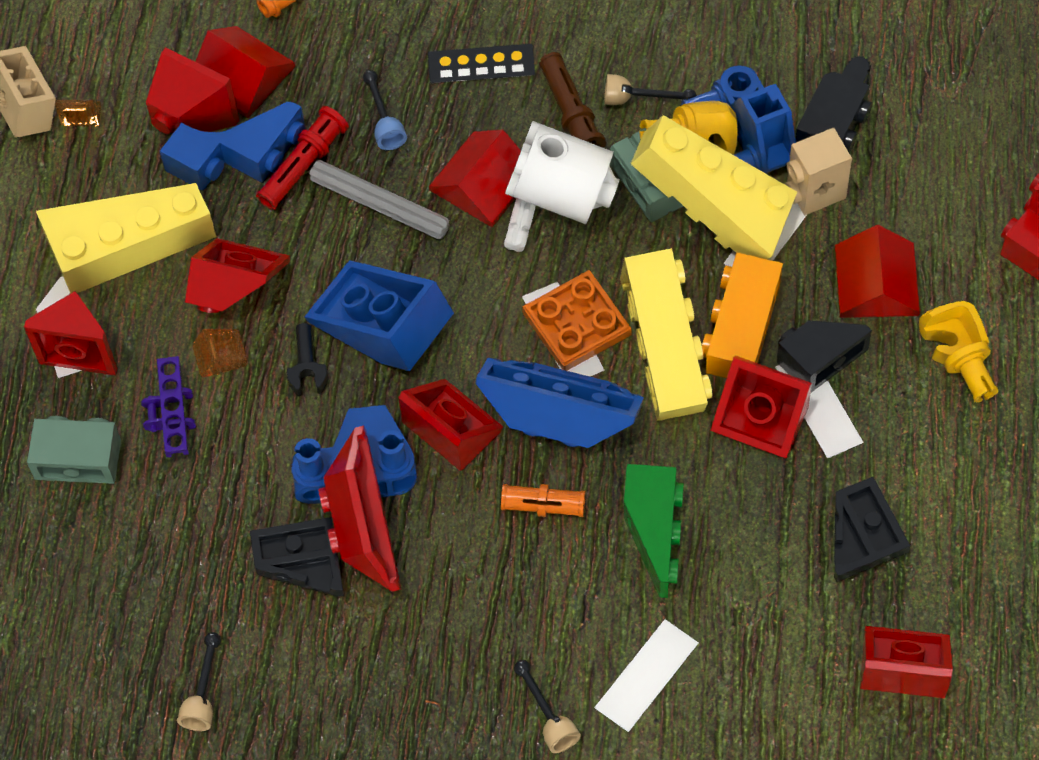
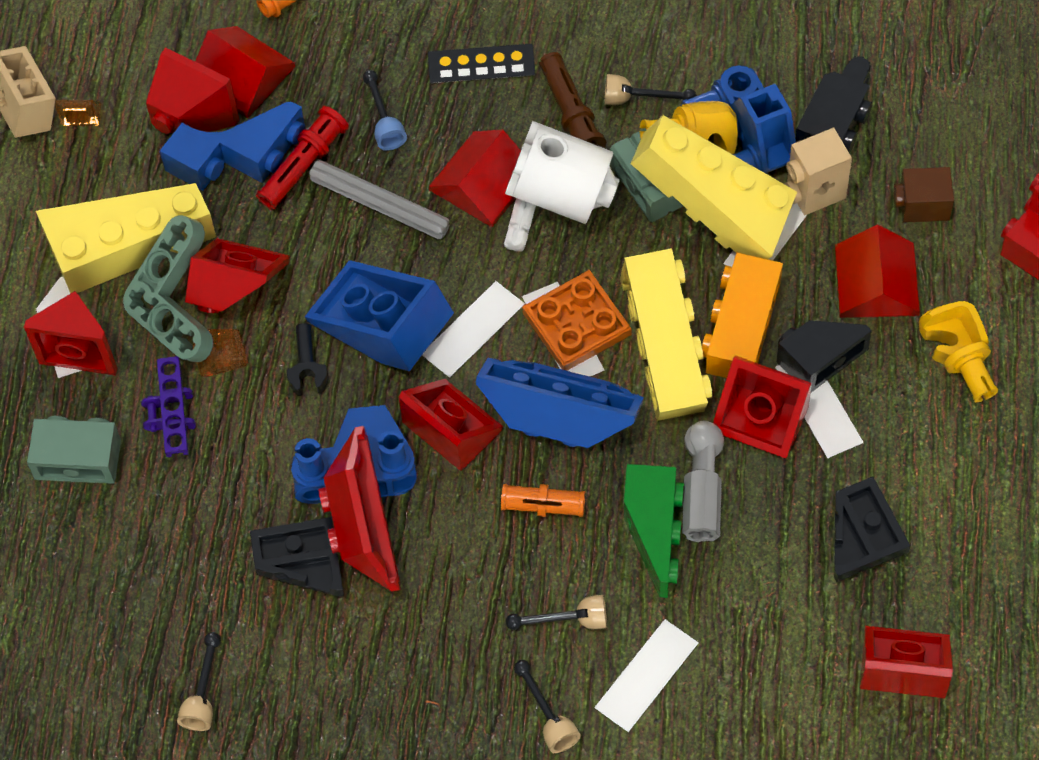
none -> sand green beam [123,215,213,362]
none -> white sticker [422,281,525,378]
none -> hinge [505,595,607,630]
none -> light grey piece [682,421,724,542]
none -> reddish brown brick [893,167,954,222]

